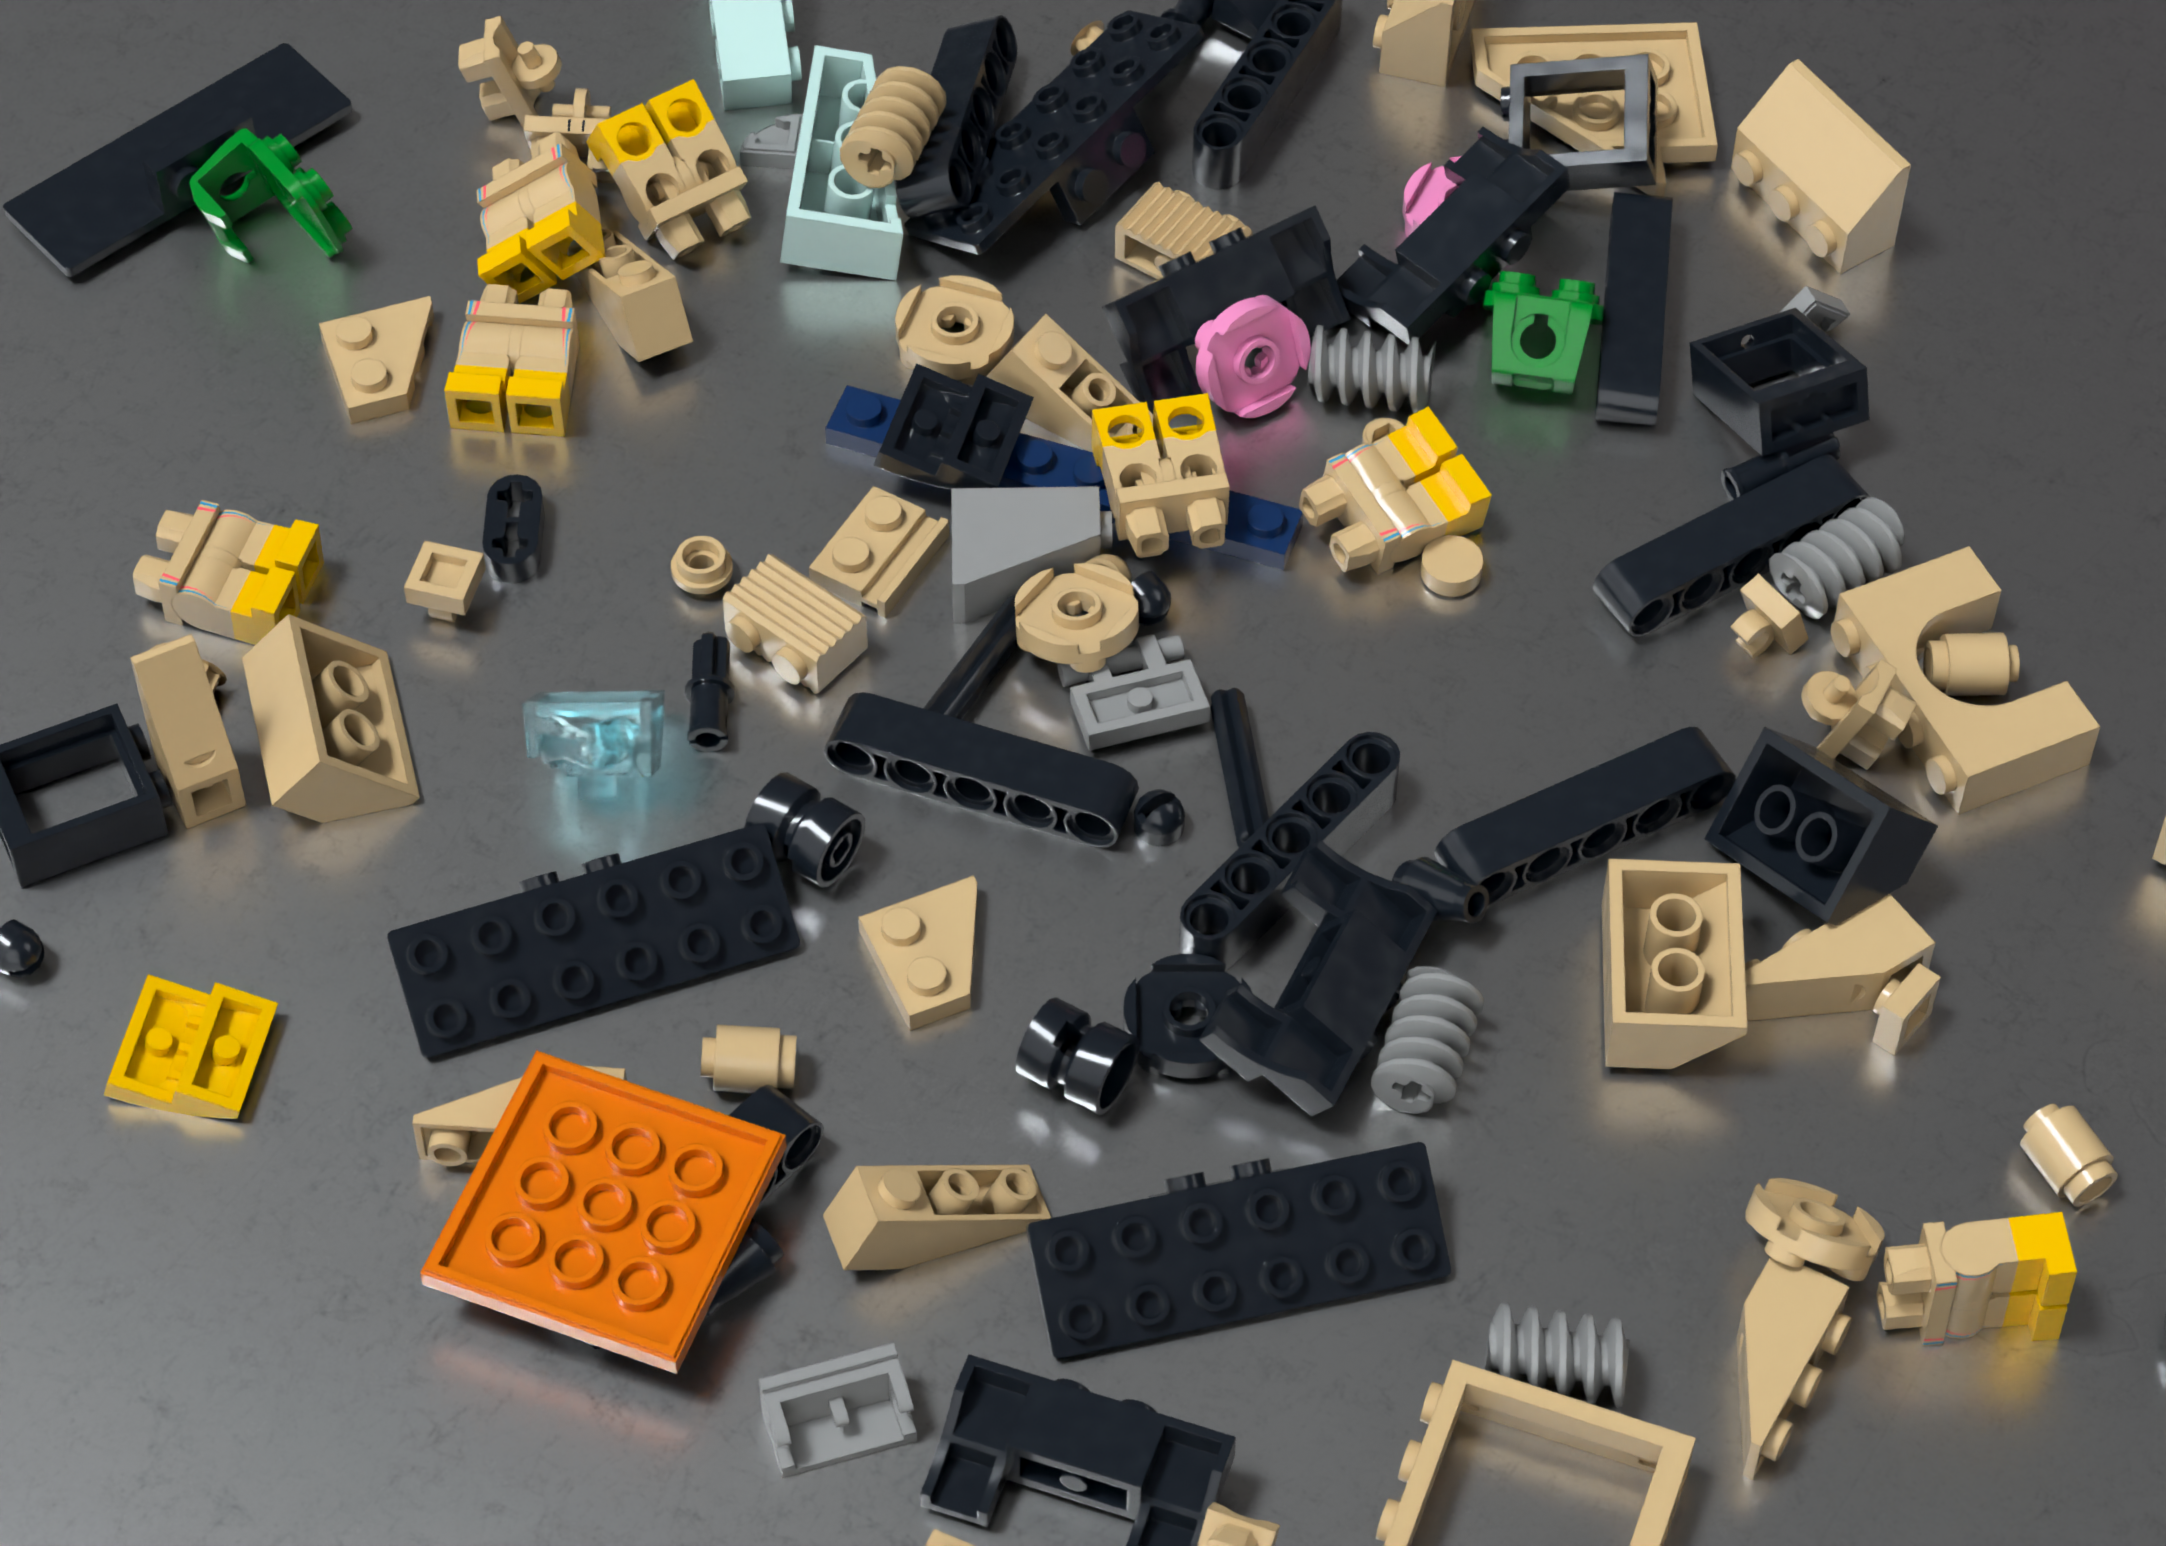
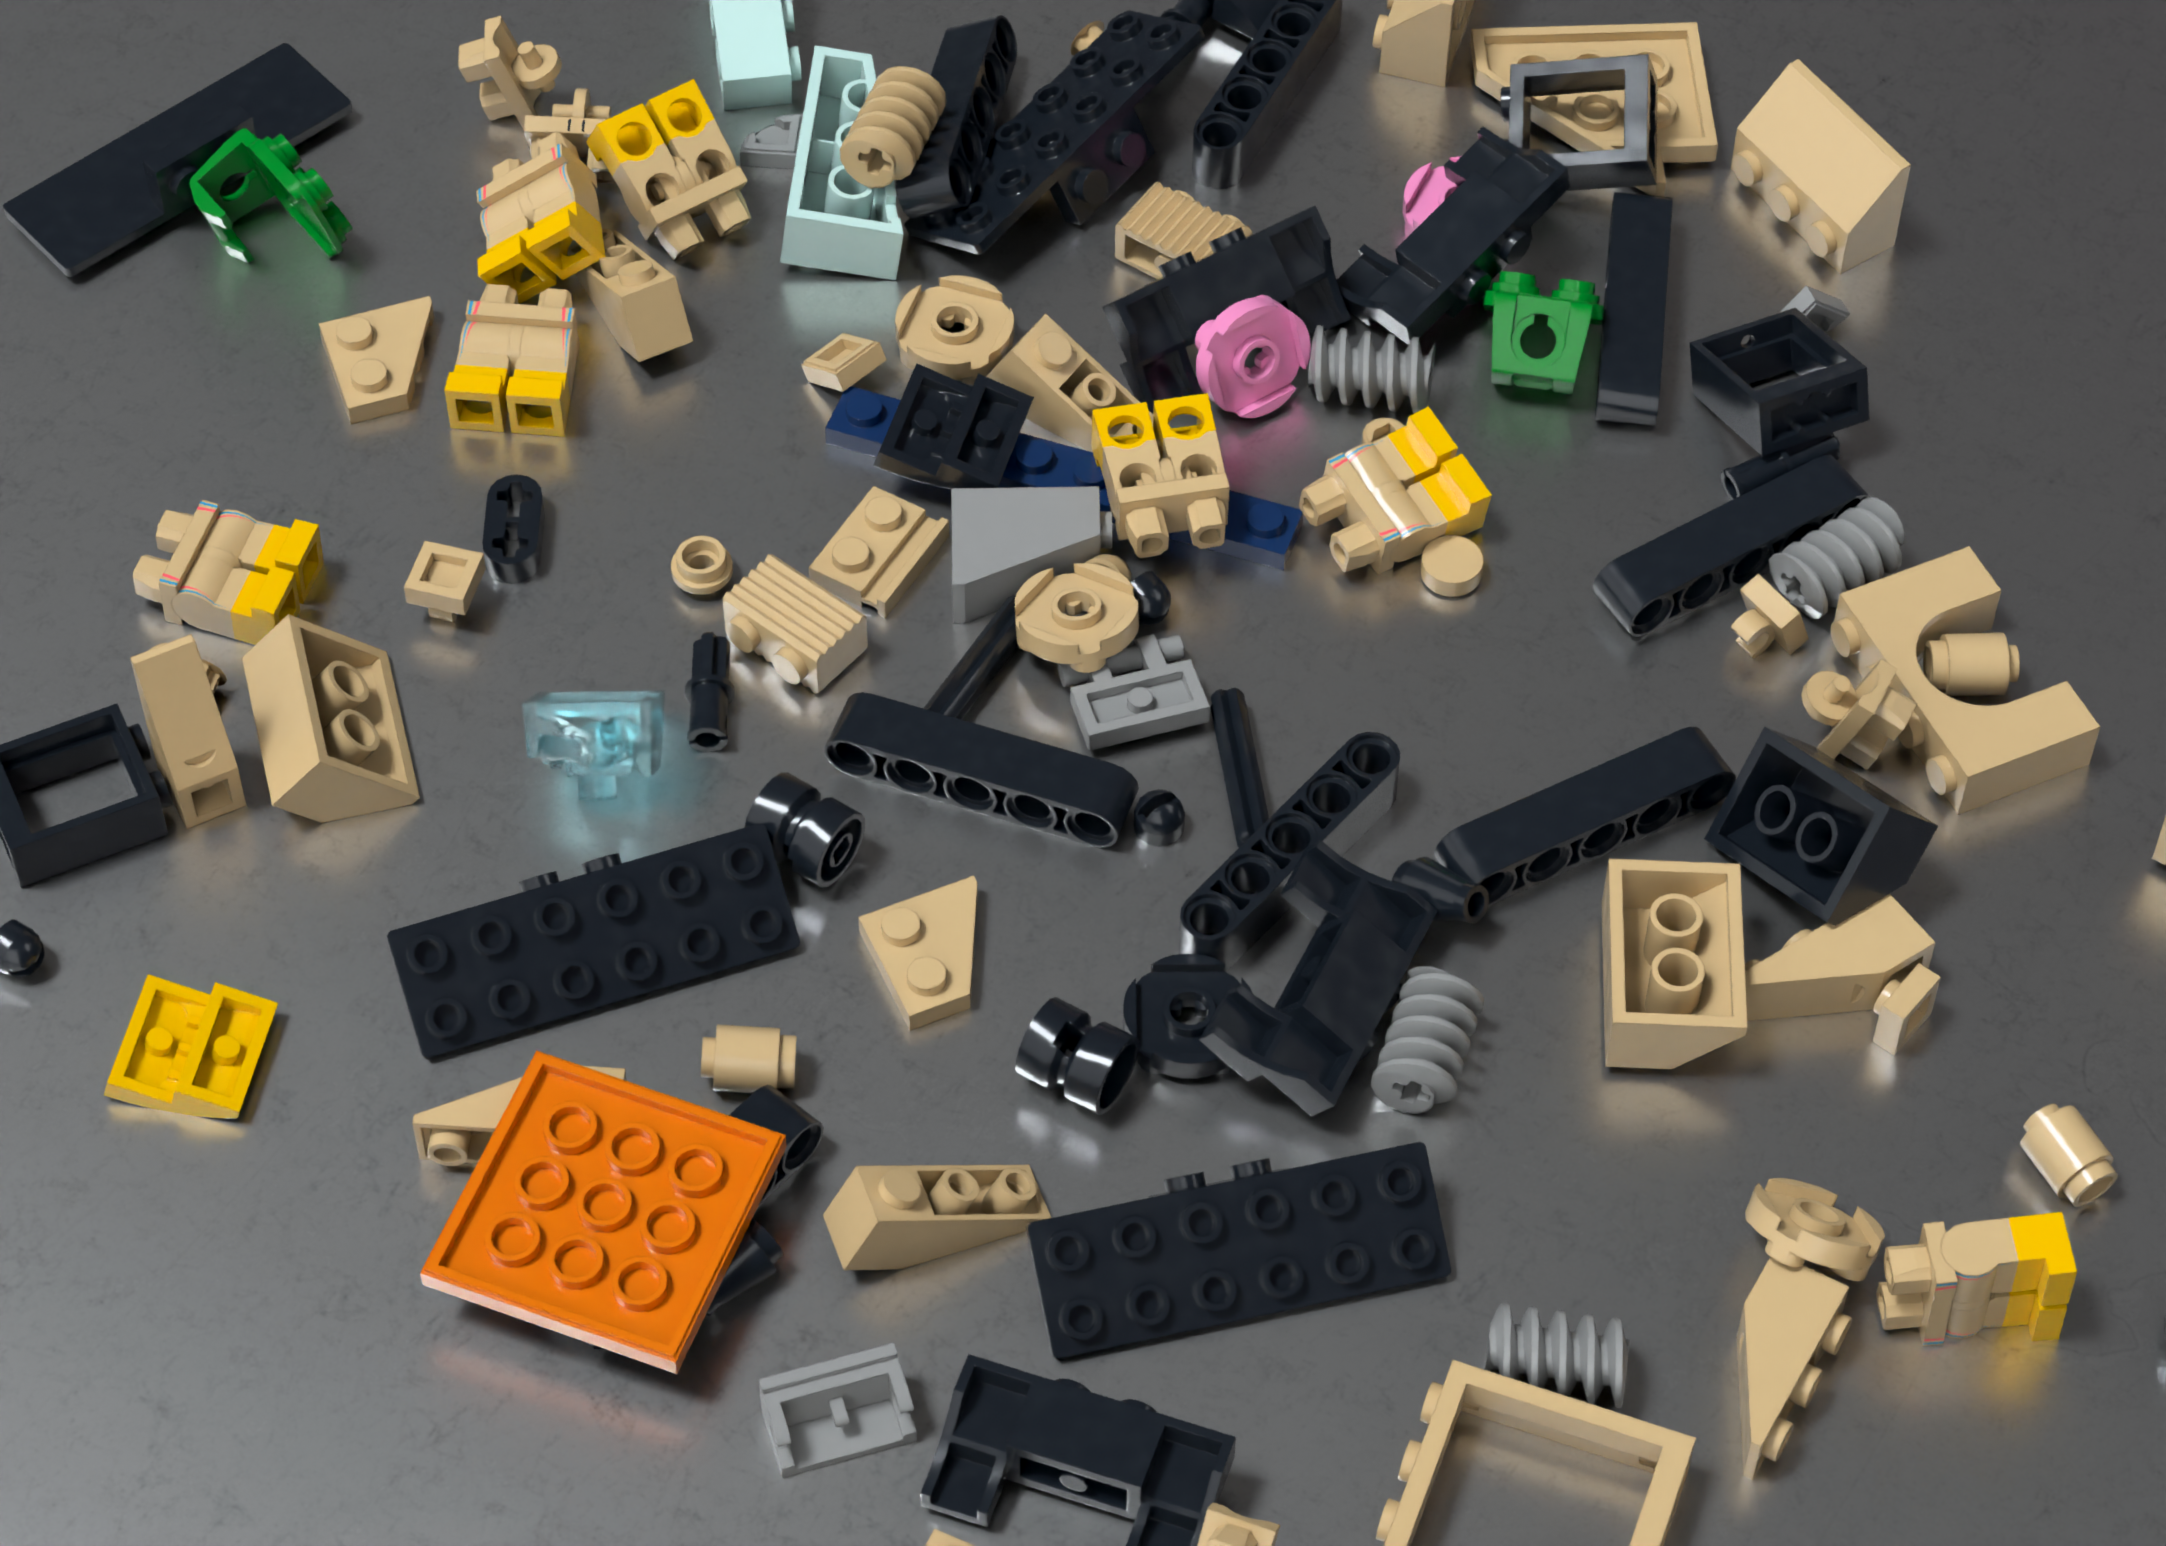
none -> tan tile [801,333,887,392]

